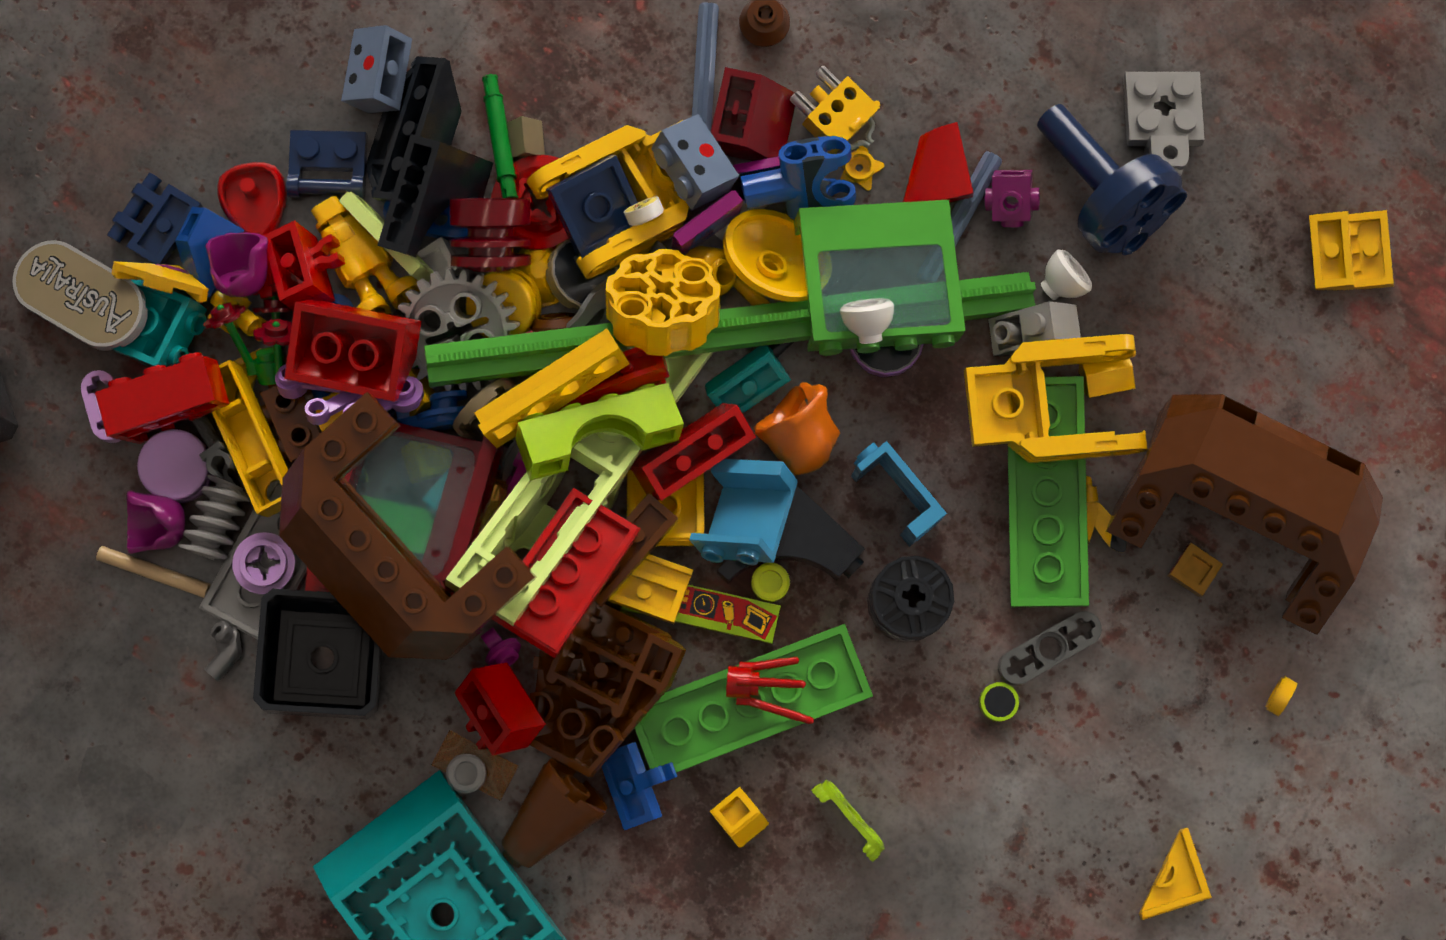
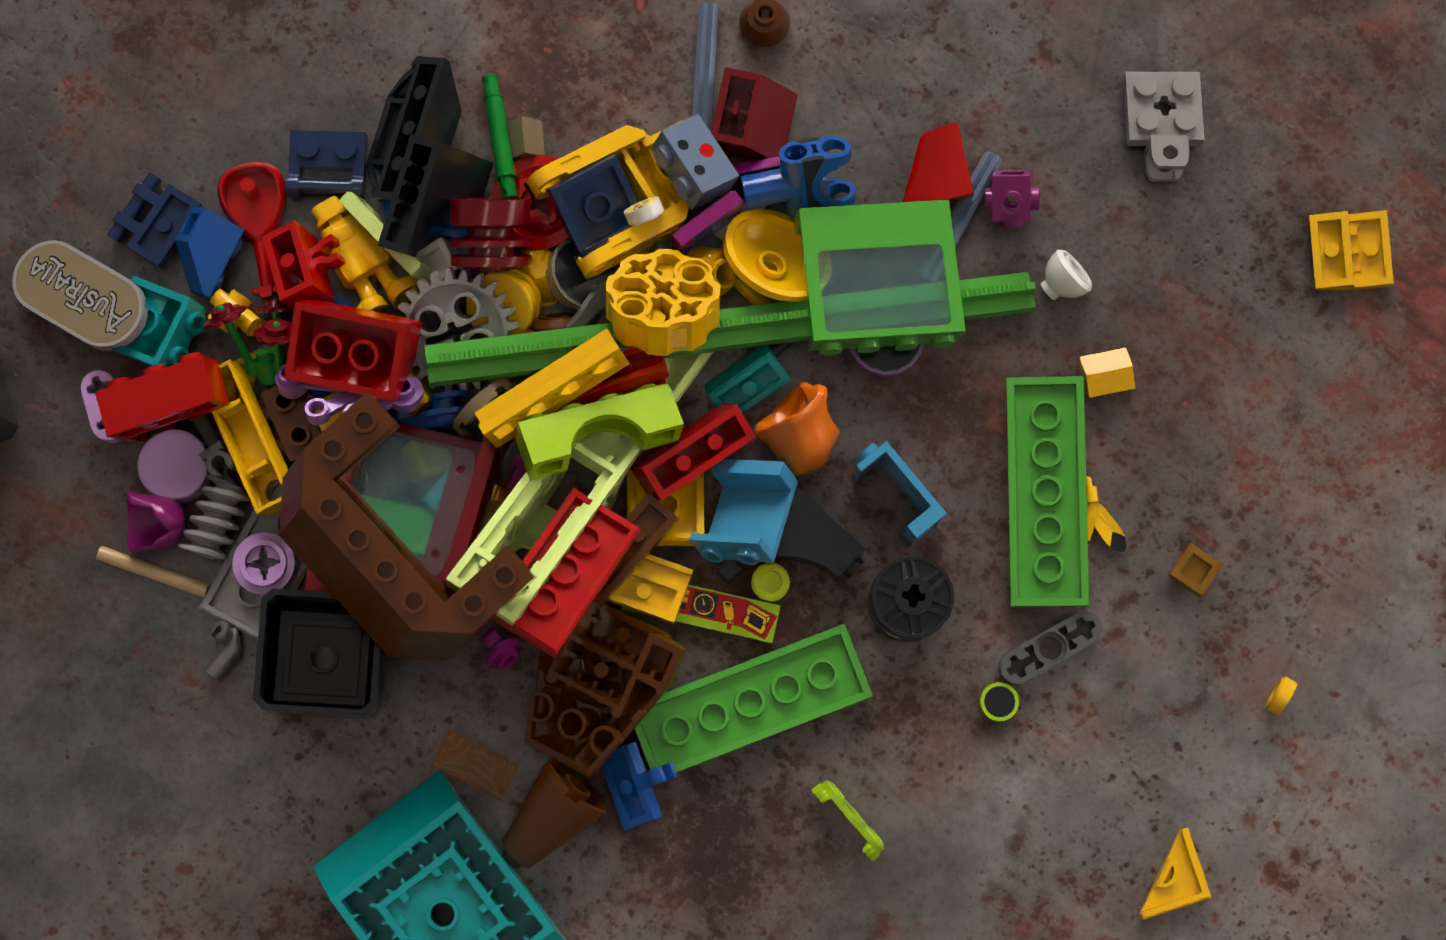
yellow tile [112,261,209,303] -> none
magenta hair [206,232,268,297] -> none
sand blue brick [341,25,412,113] -> none
light grey tile [446,754,487,793] -> none
red brick [454,662,546,756] -> none
yellow slope [710,787,769,848] -> none
red plant [726,657,814,724] -> none
yellow piece [790,66,880,154] -> none
yellow plate [840,146,885,191] -> none
white brick [840,298,894,344] -> none
yellow plate [964,334,1148,463] -> none
light grey slope [988,301,1081,356] -> none
dark blue piece [1037,104,1187,255] -> none
reddish brown wedge [1106,394,1383,635] -> none

